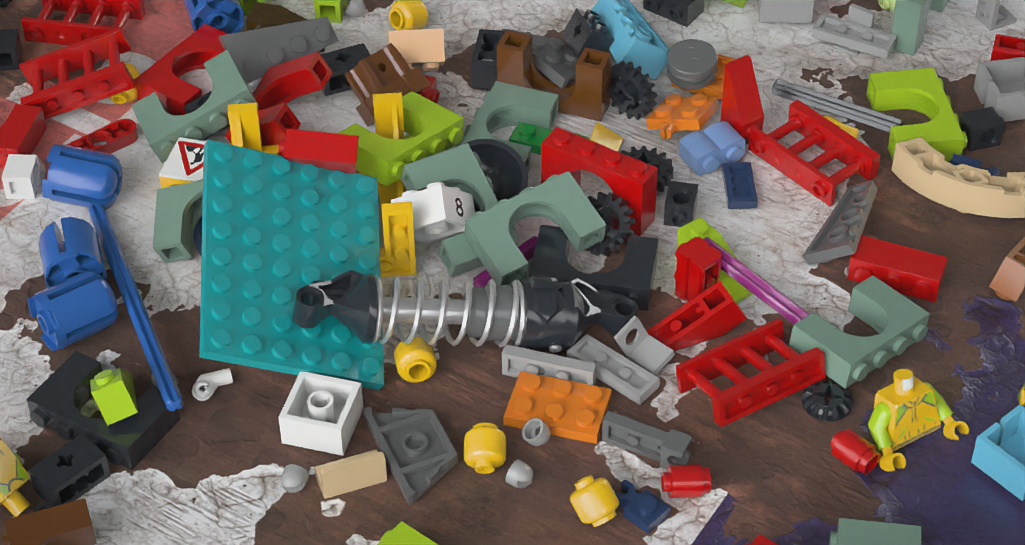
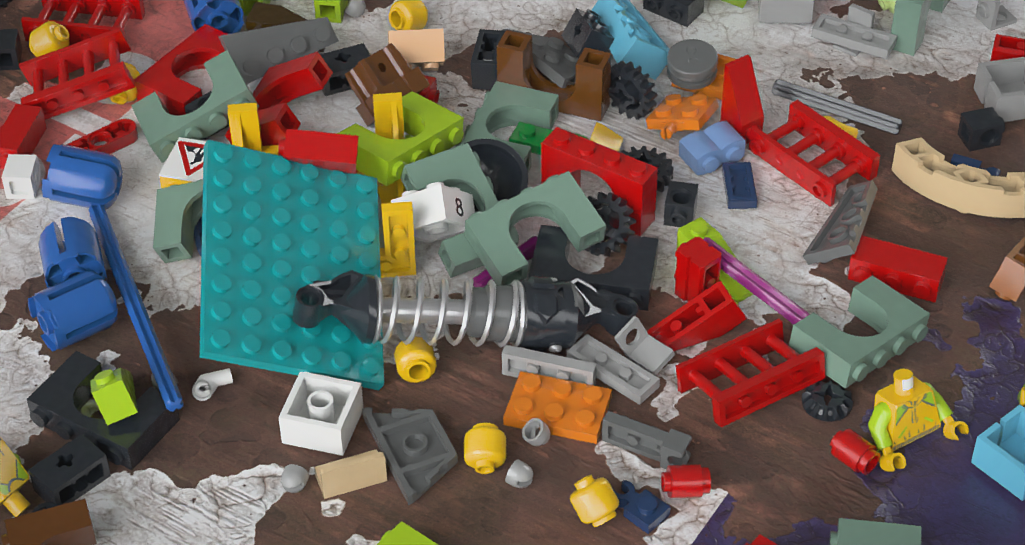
lime arch [867,67,967,161] -> none
none -> yellow head [29,21,70,57]

